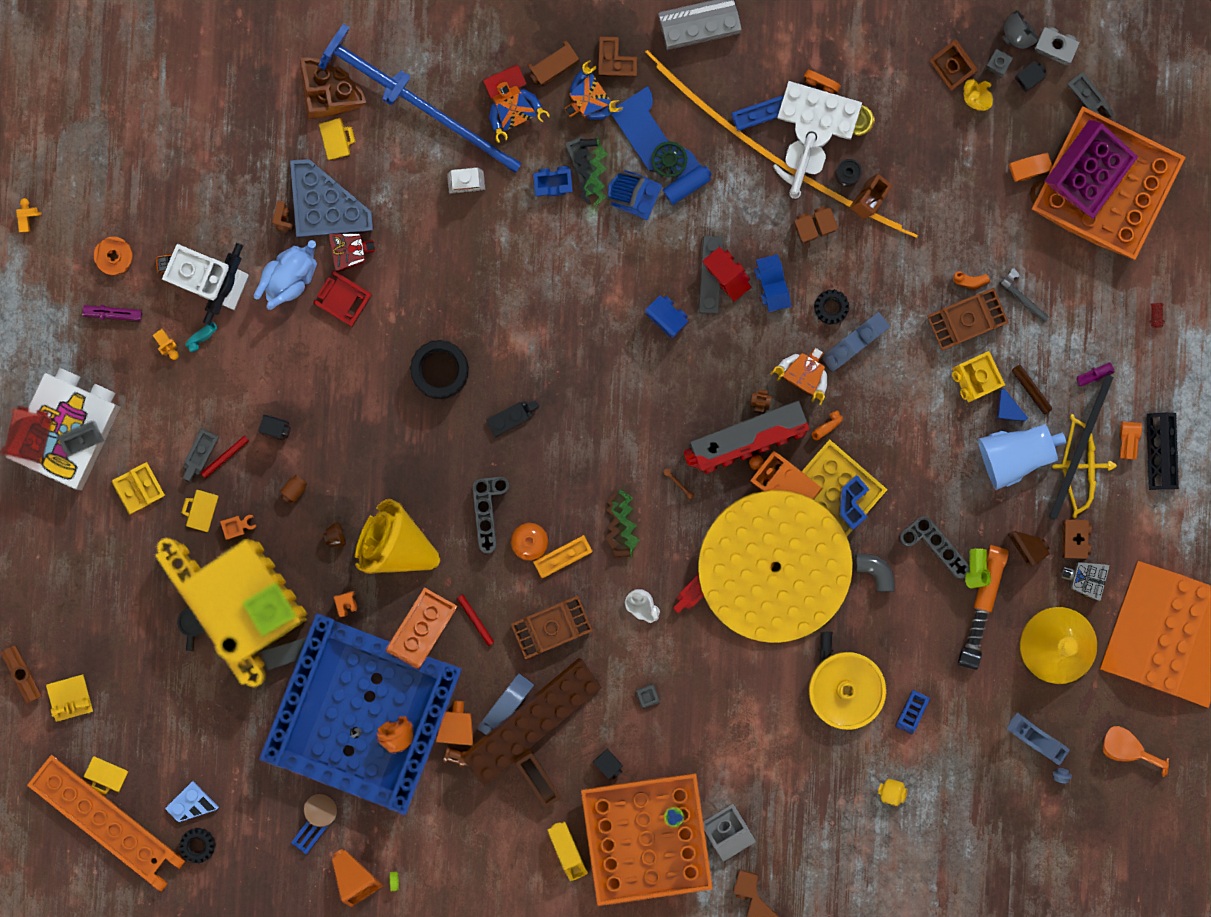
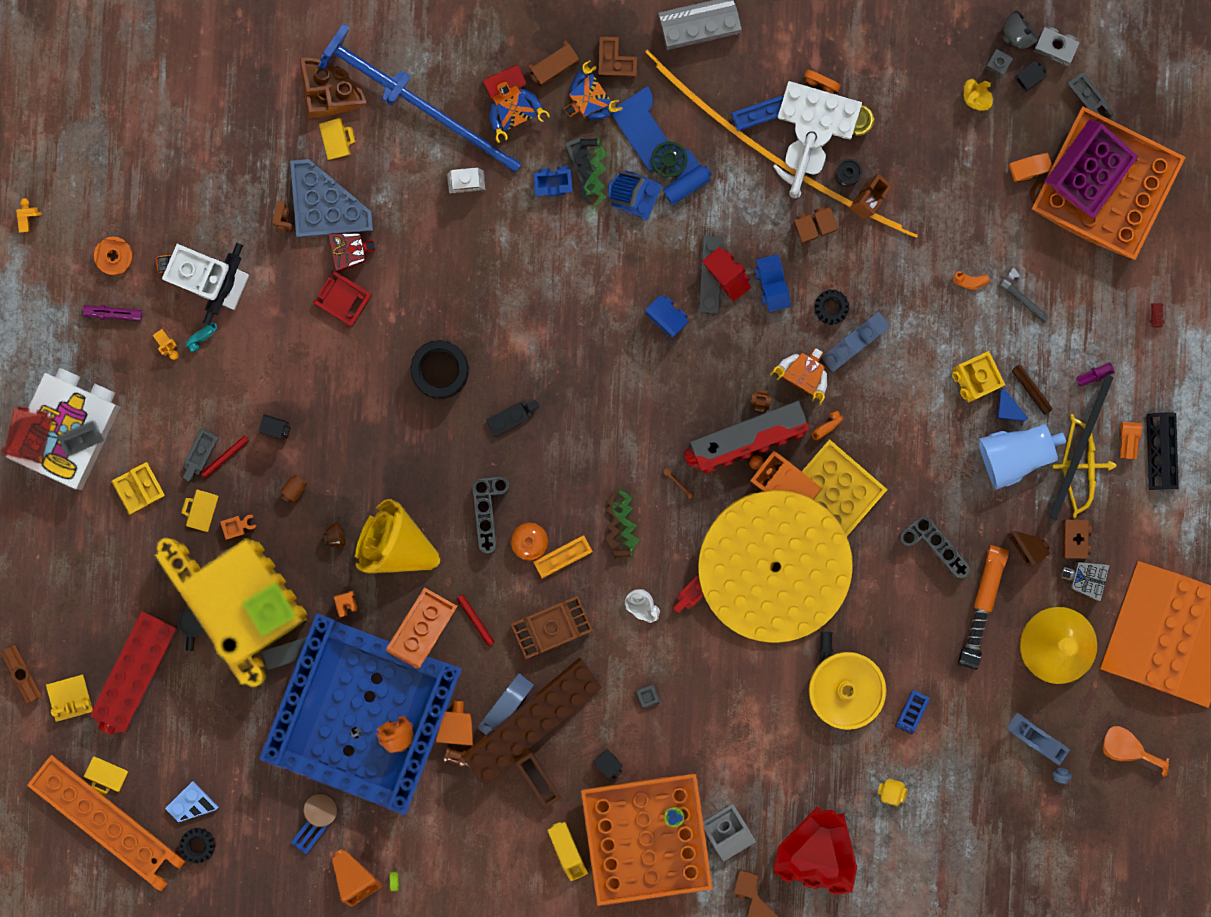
light blue piece [254,240,317,310] -> none
blue brick [839,475,870,530] -> none
dark grey cylinder [855,553,895,592] -> none
dark orange plate [927,288,1009,351] -> none
dark orange slope [929,39,978,91] -> none
lime piece [965,548,991,588] -> none
none -> red piece [90,611,179,735]
none -> red panel [773,806,857,895]

